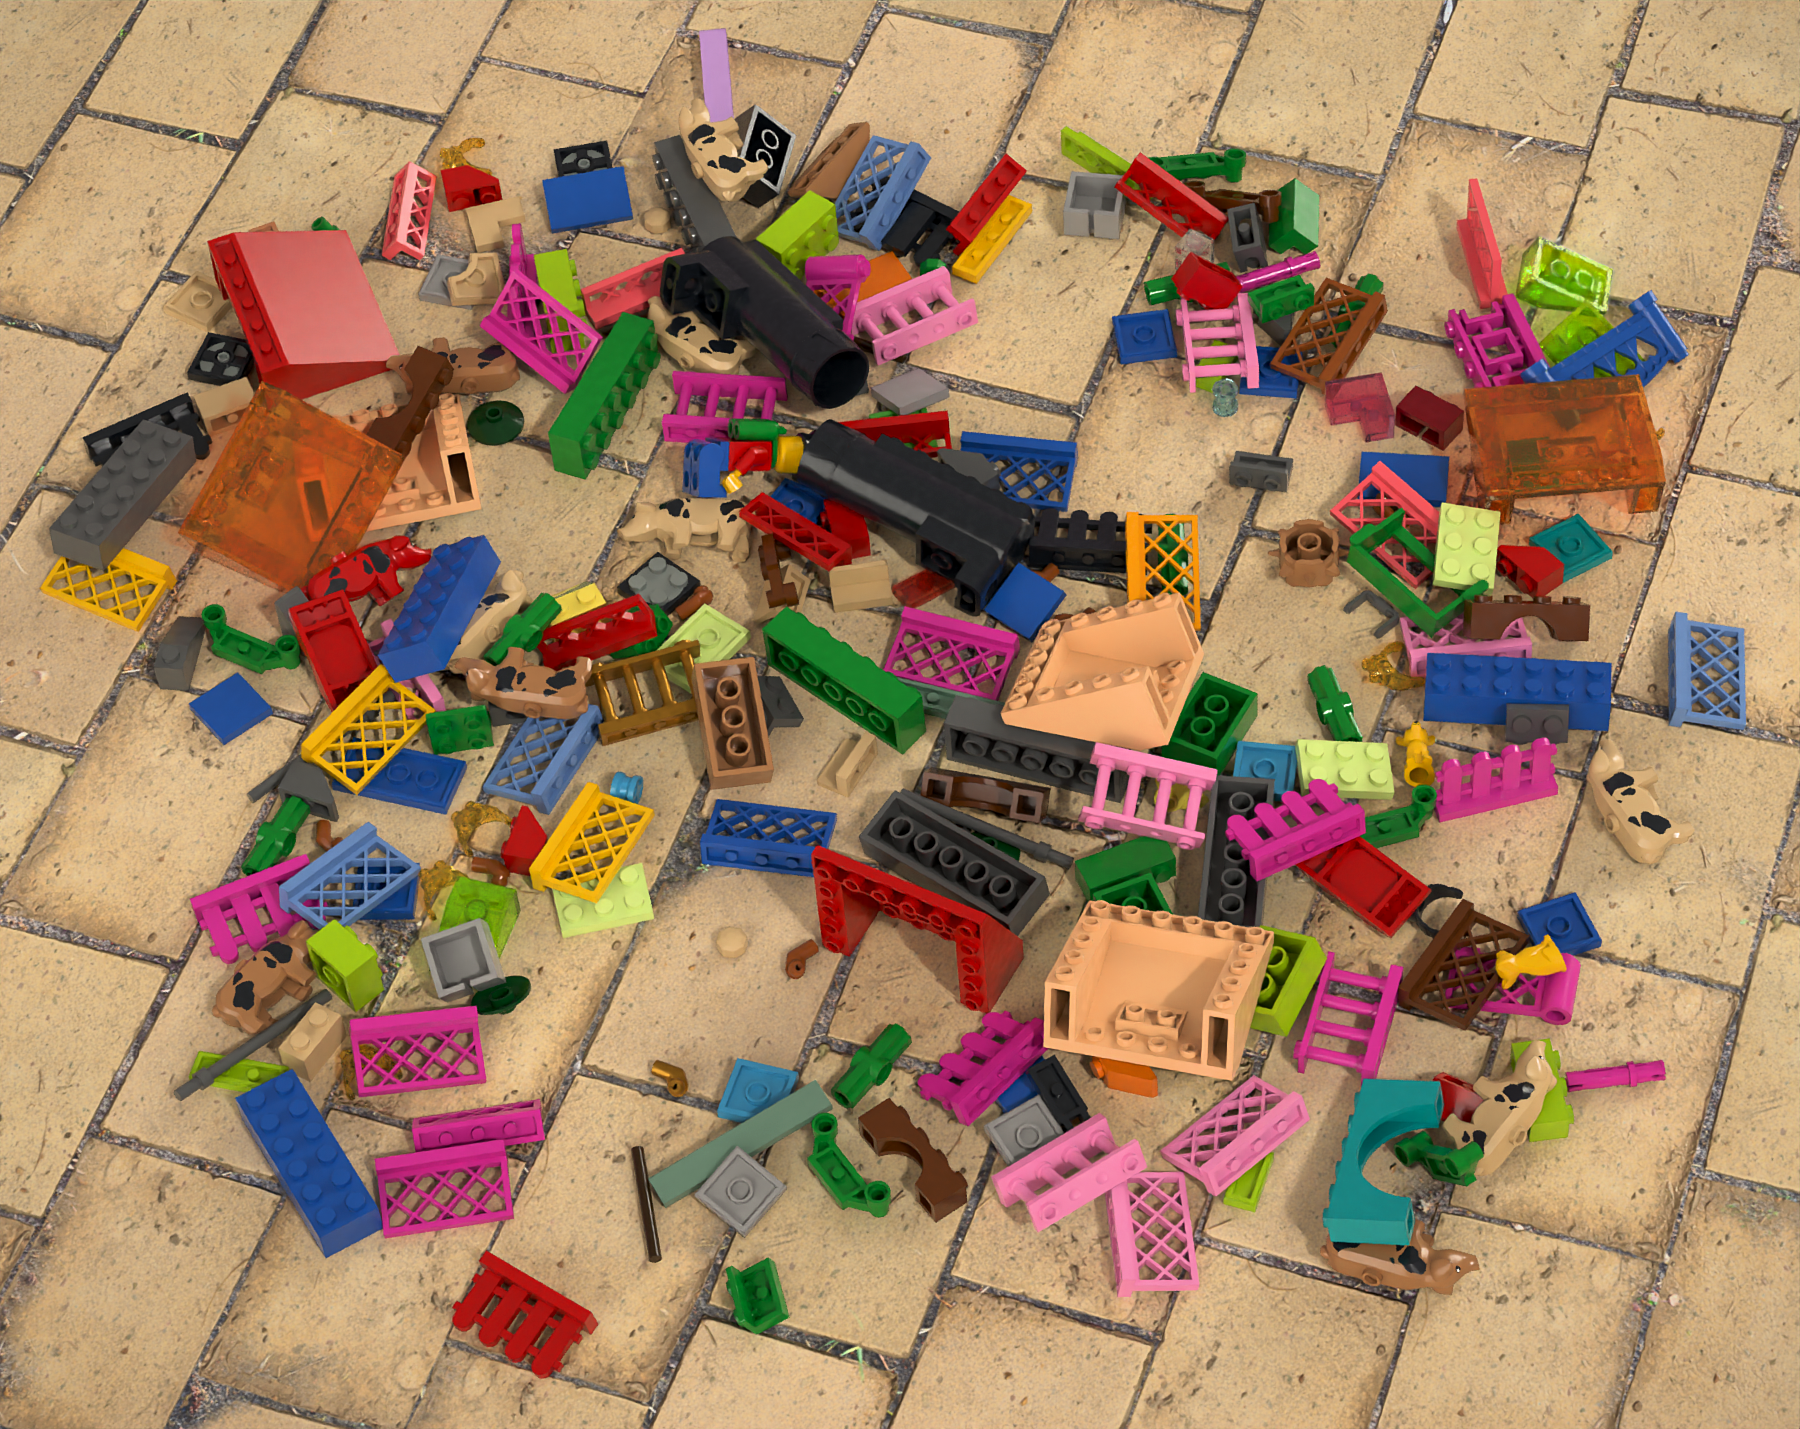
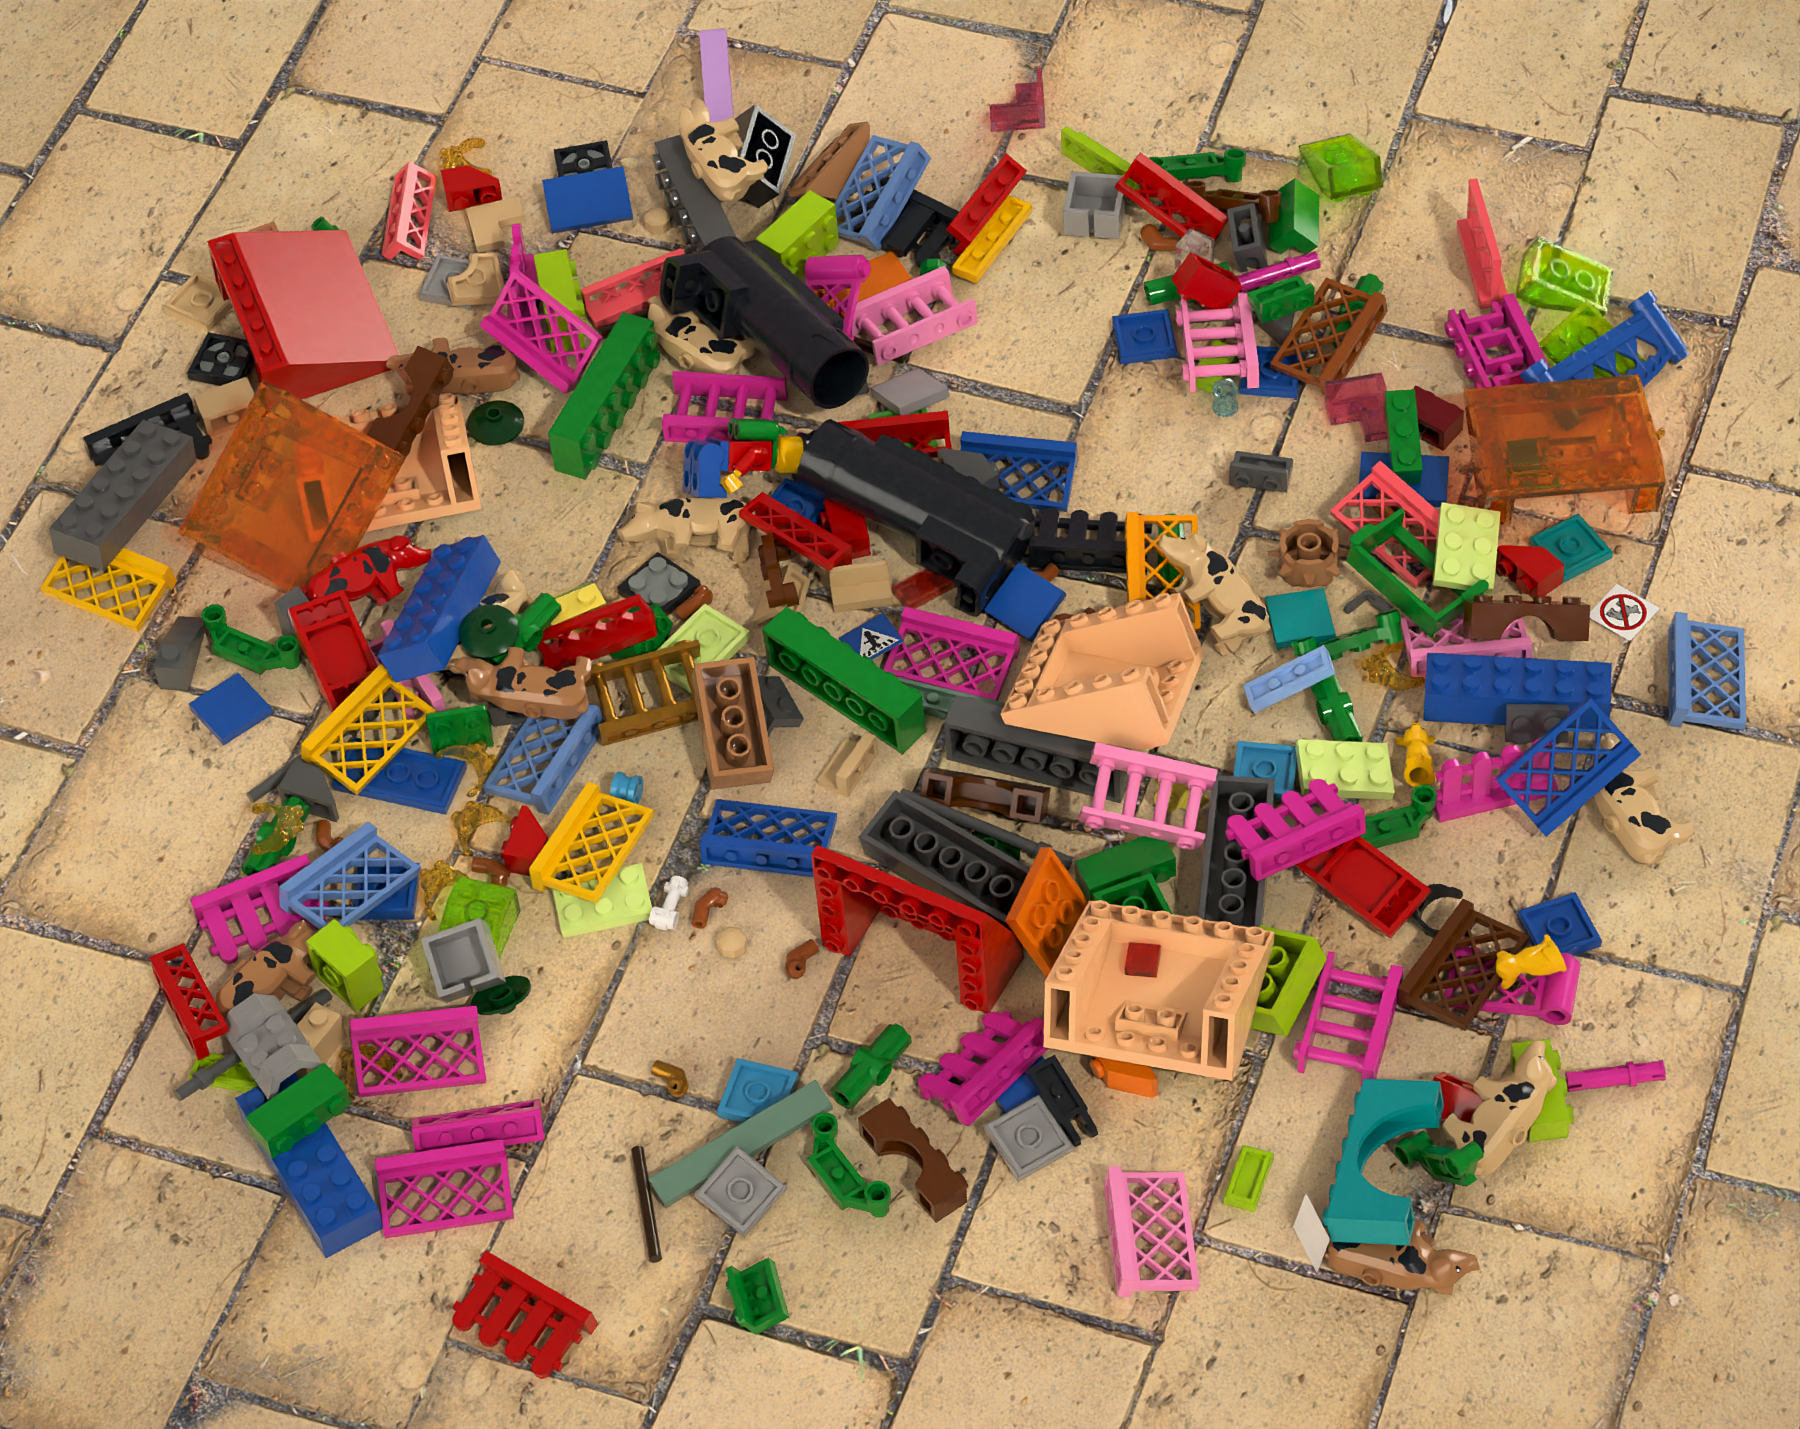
bright pink fence [991,1113,1147,1232] -> none
bright pink fence [1160,1075,1310,1196] -> none
green brick [1161,672,1258,775] -> none
none -> red fence [149,943,229,1061]
none -> light grey piece [225,993,323,1101]
none -> green brick [245,1063,351,1159]
none -> clear yellow helmet [252,802,304,855]
none -> clear yellow helmet [435,740,498,798]
none -> dark green dish [459,604,519,659]
none -> white bar [649,876,689,931]
none -> dark orange arm [691,887,728,929]
none -> blue sticker [839,612,904,660]
none -> clear pink panel [989,67,1045,132]
none -> orange plate [1005,847,1089,978]
none -> clear red tile [1124,942,1162,978]
none -> dark orange arm [1140,224,1178,252]
none -> tan animal [1158,533,1270,656]
none -> light blue plate [1243,645,1336,713]
none -> teal tile [1265,588,1336,649]
none -> green plate [1291,609,1403,660]
none -> white sticker [1293,1194,1330,1273]
none -> clear neon green slope [1298,133,1383,201]
none -> green brick [1383,389,1423,485]
none -> blue fence [1494,696,1641,837]
none -> sticker [1590,584,1660,641]

